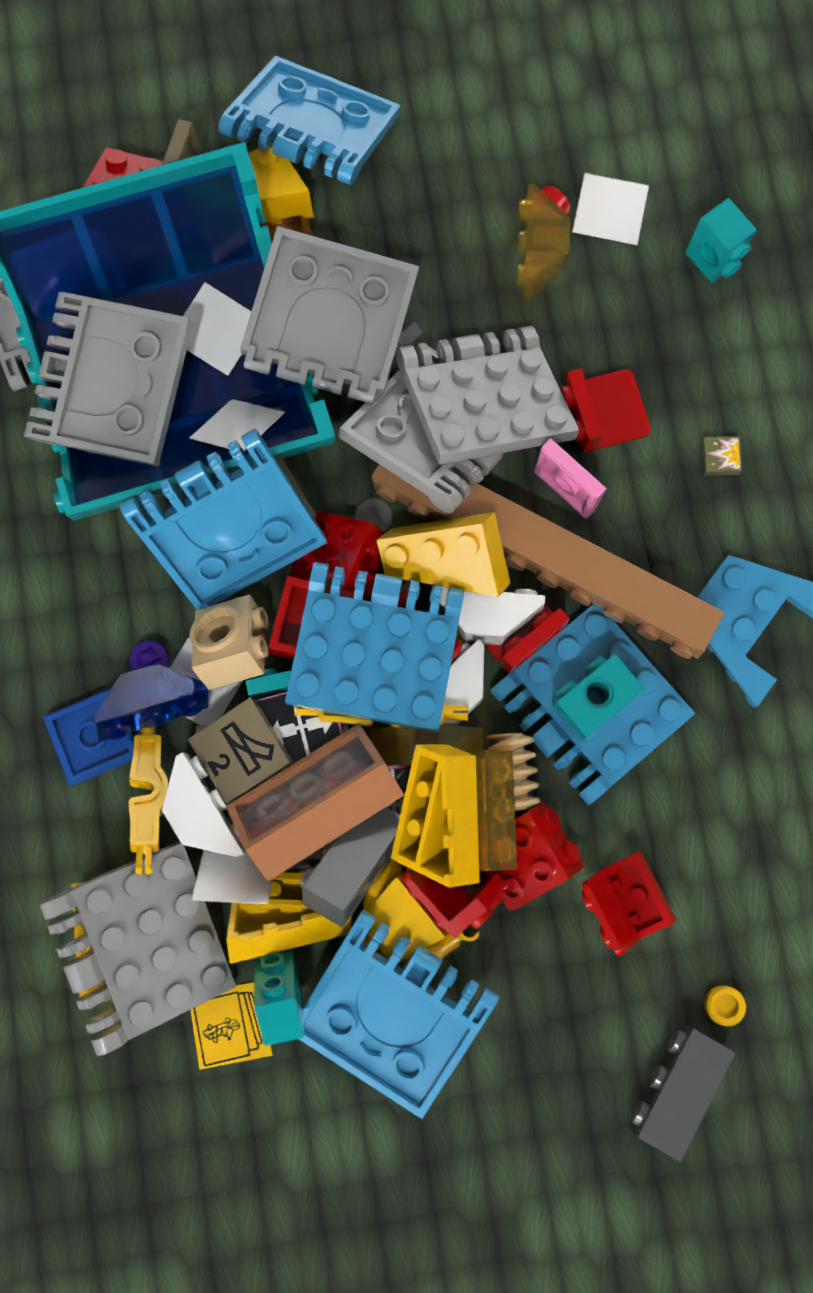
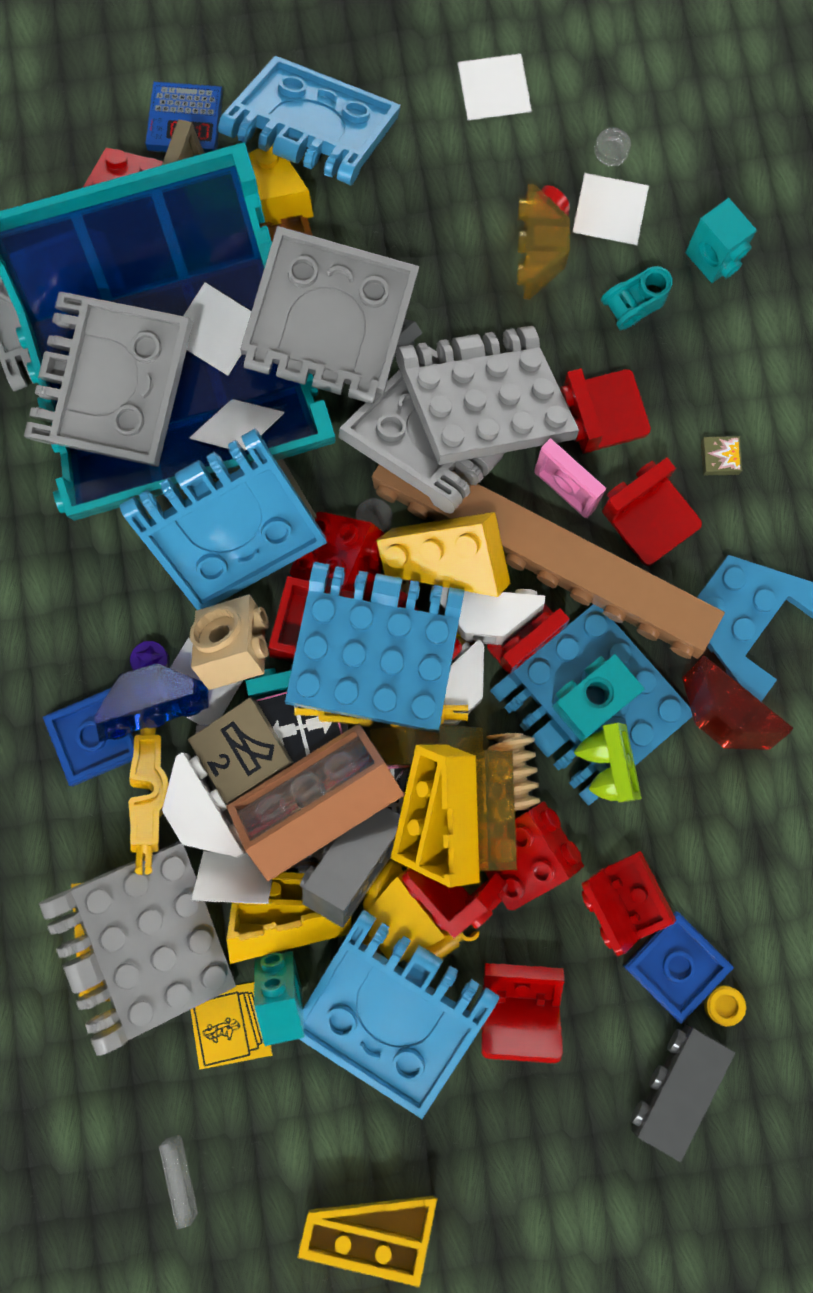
none -> blue tile [146,82,223,153]
none -> clear tile [159,1135,198,1229]
none -> yellow wedge [298,1195,437,1287]
none -> white sticker [458,54,532,120]
none -> red bracket [481,963,564,1063]
none -> lime tile [574,722,642,802]
none -> clear tile [595,128,631,166]
none -> teal piece [601,266,673,330]
none -> red bracket [602,457,702,566]
none -> blue tile [623,911,734,1024]
none -> clear red slope [682,655,793,750]

